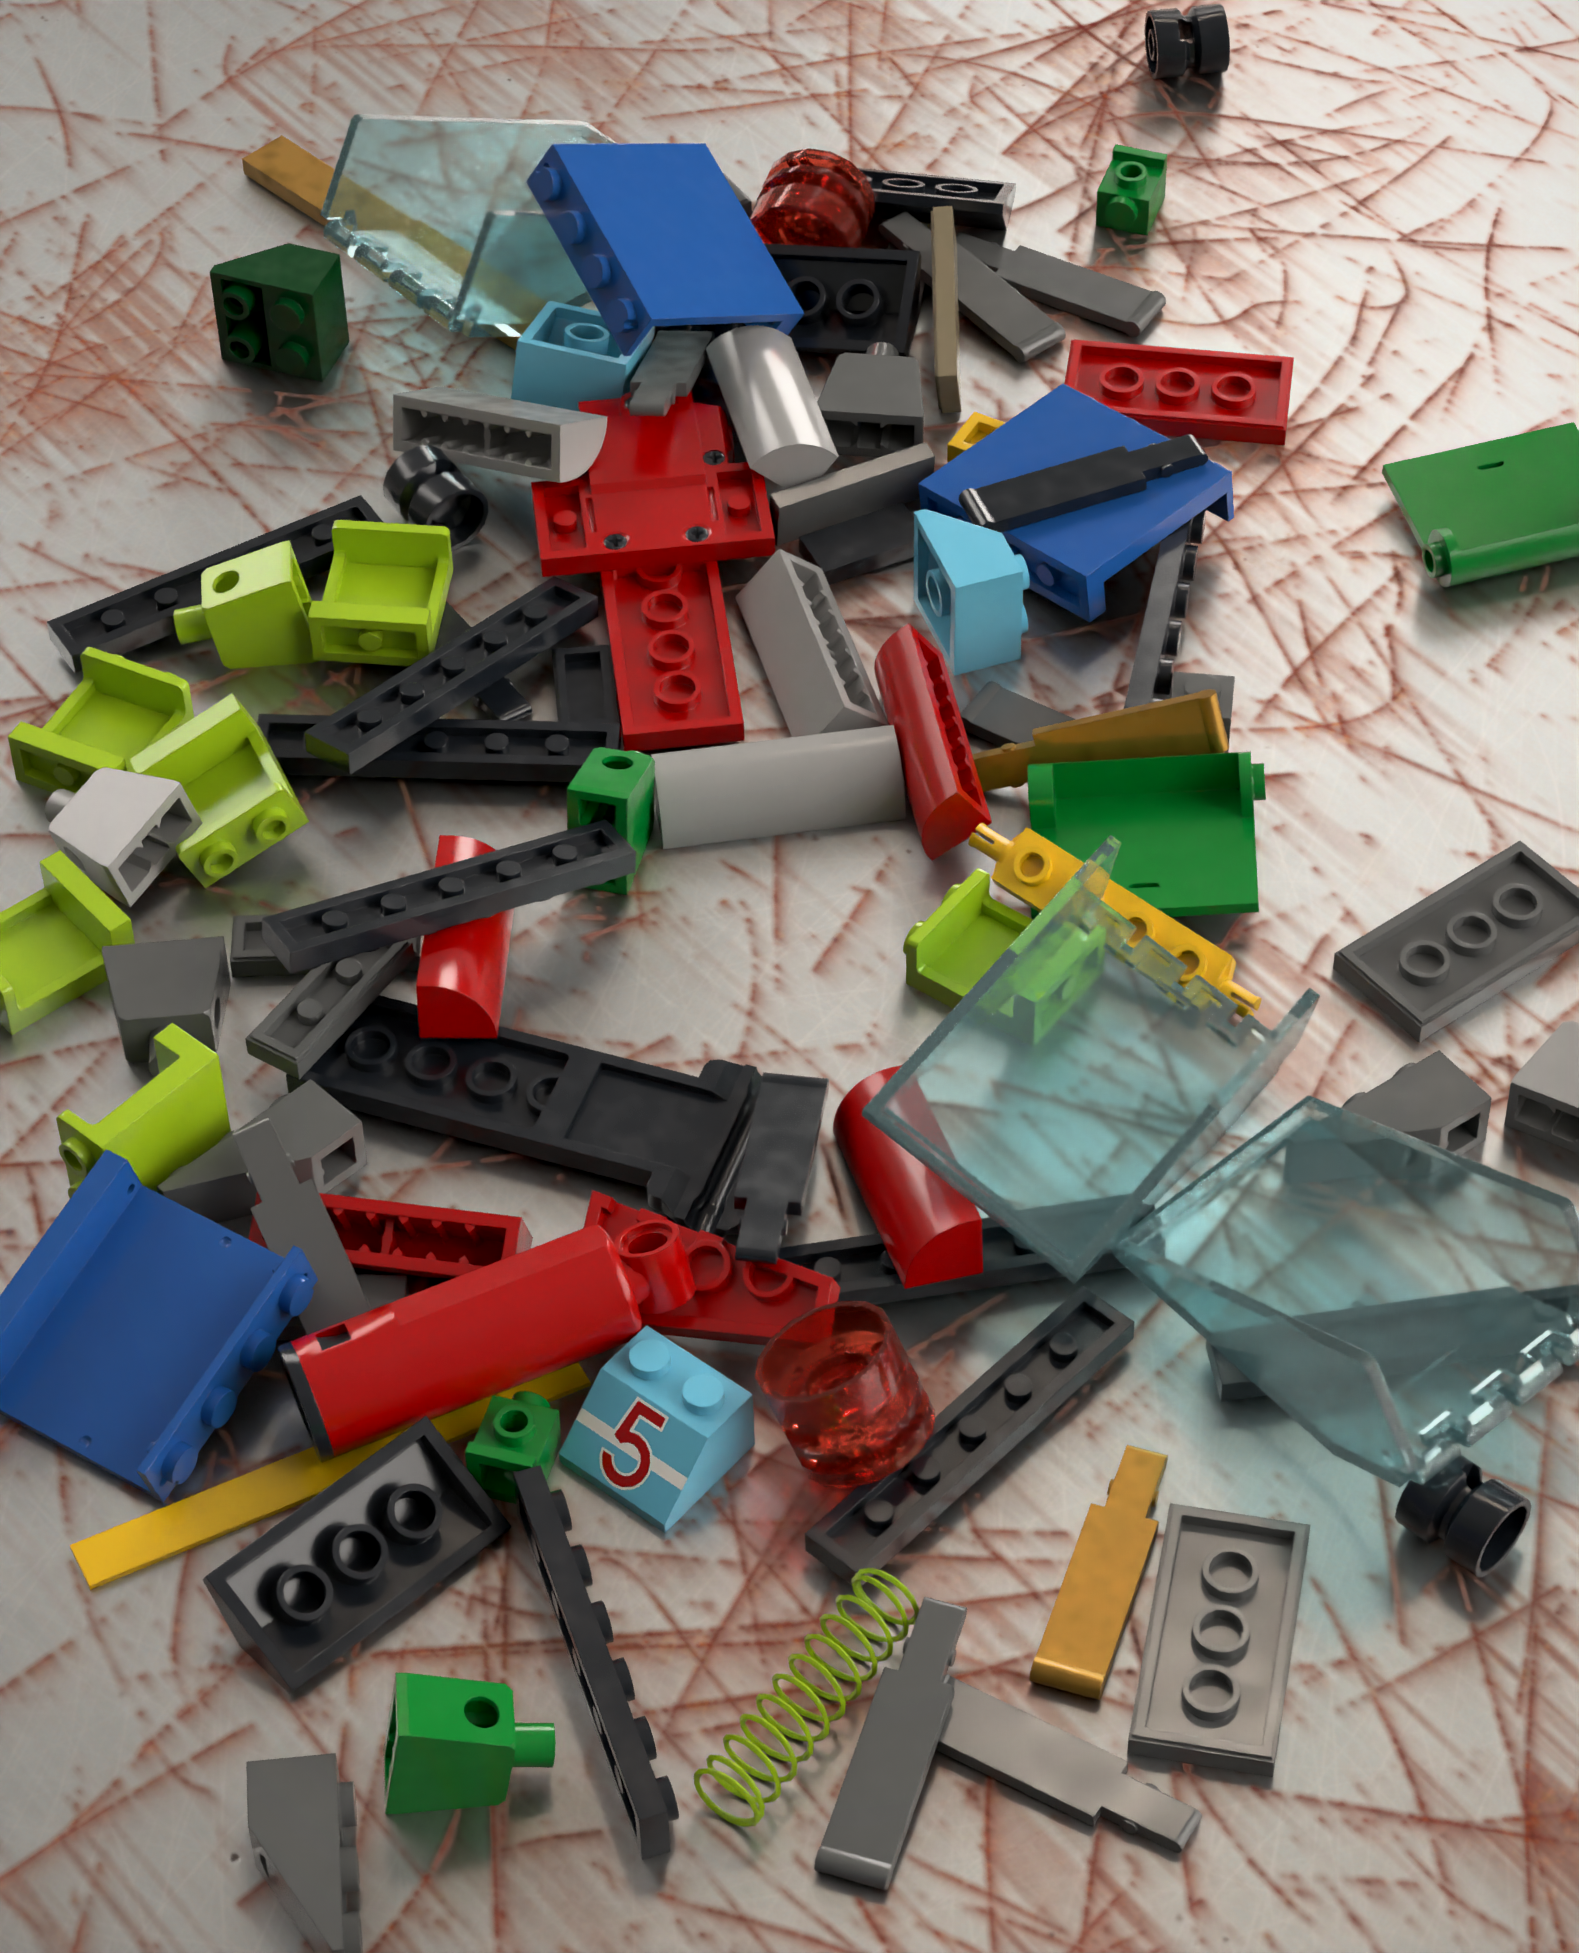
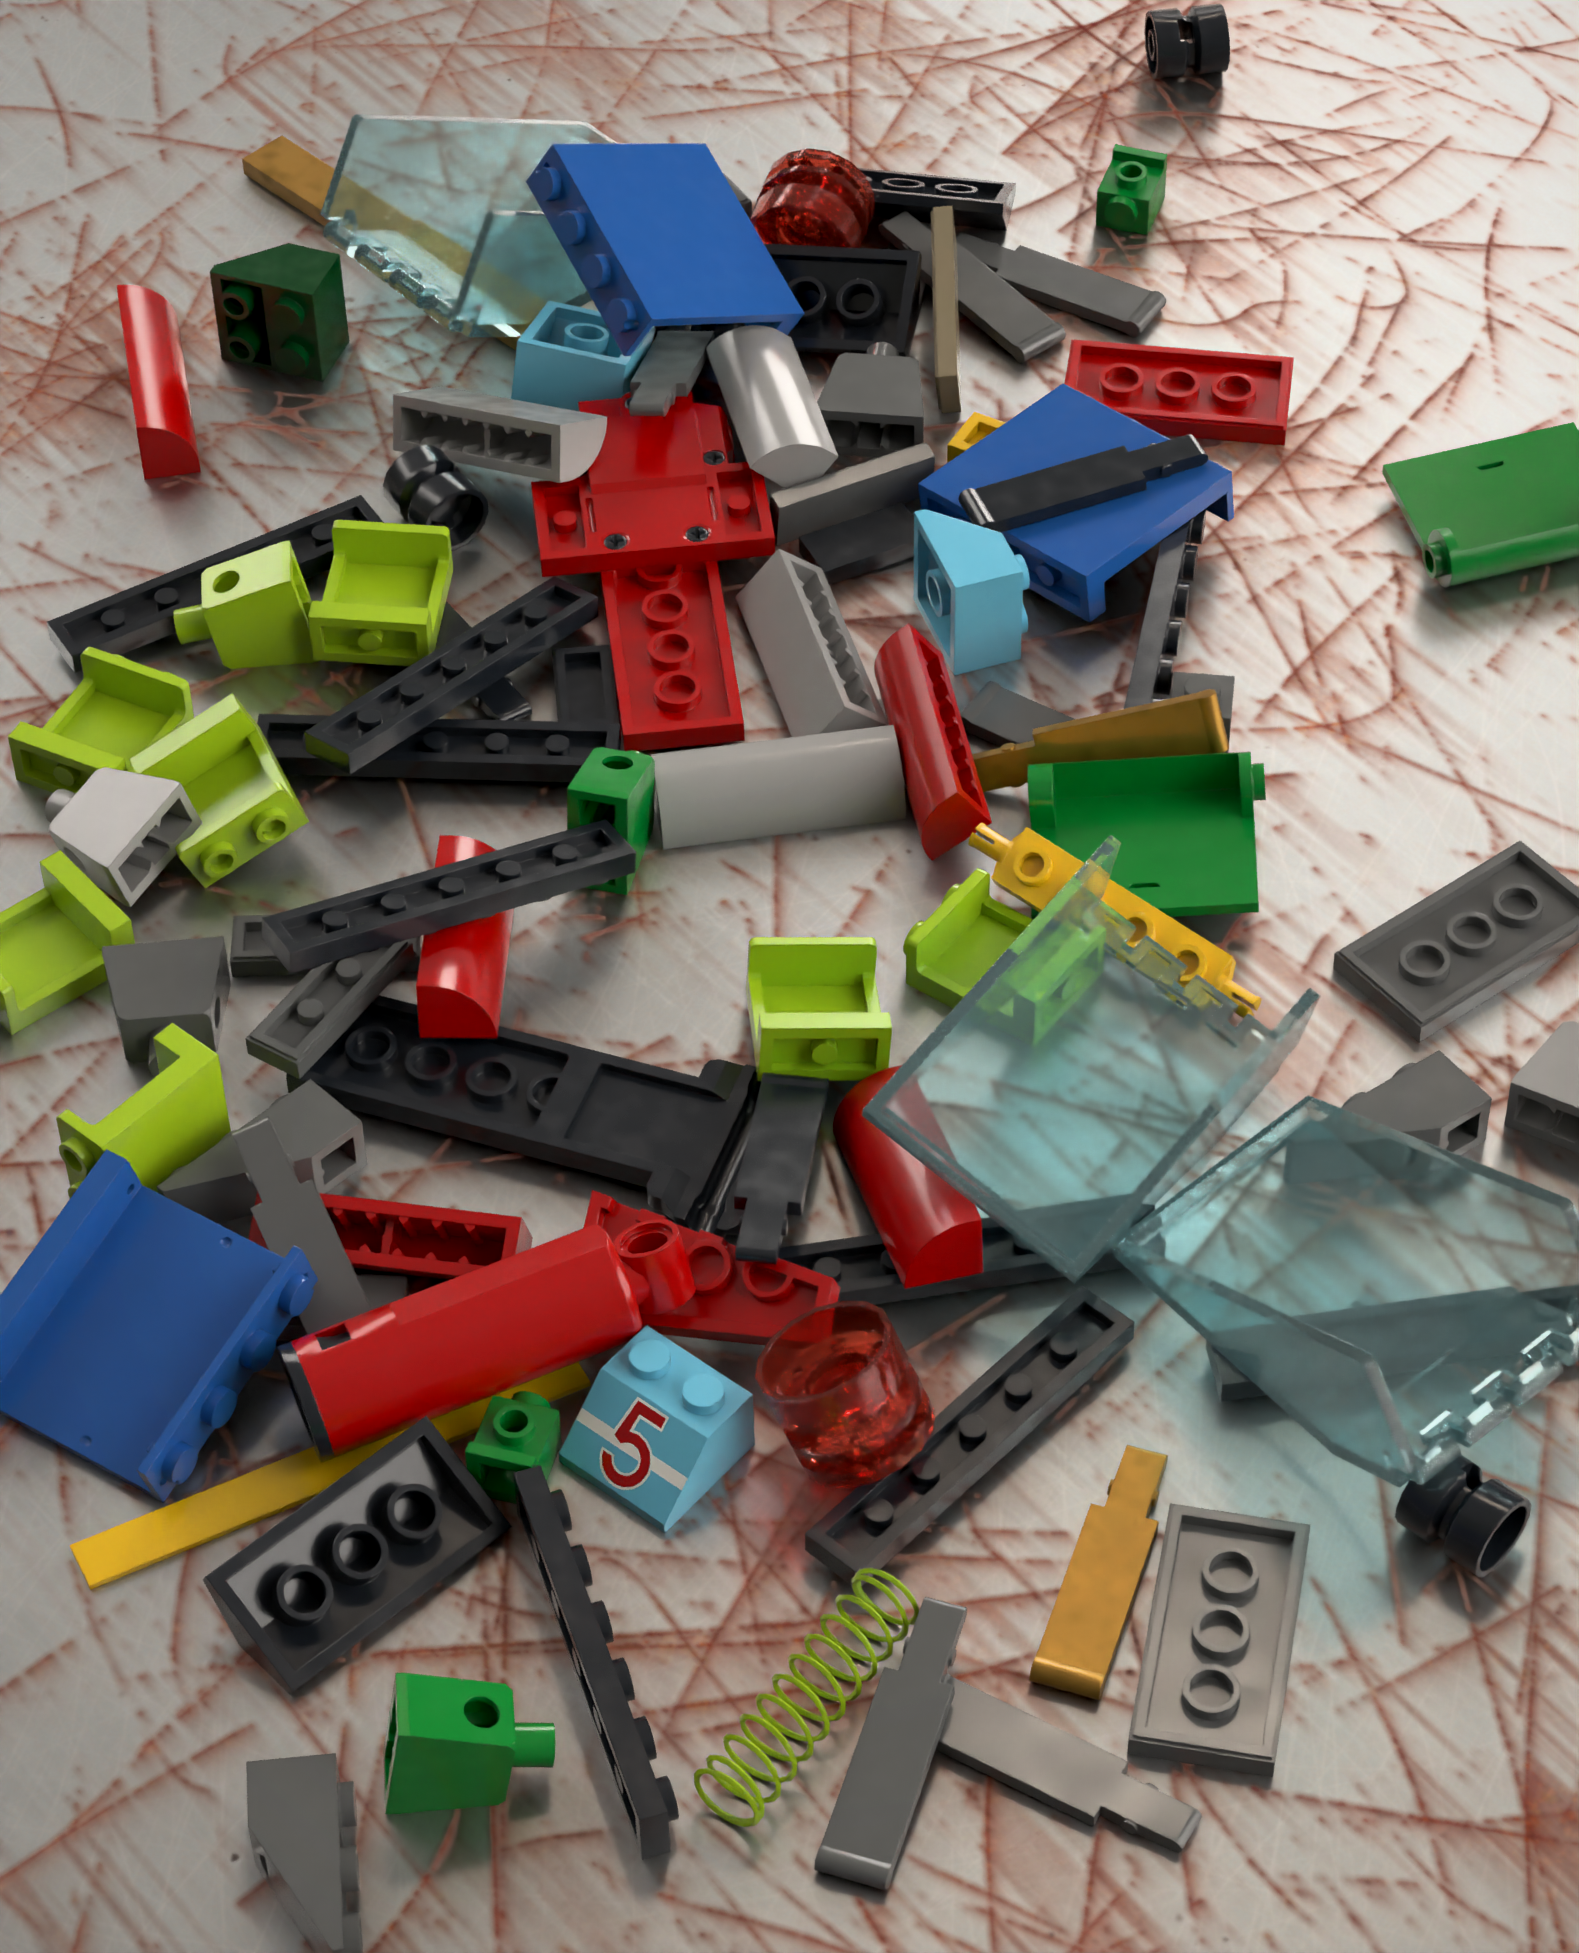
none -> red brick [117,284,201,480]
none -> lime panel [746,937,892,1081]

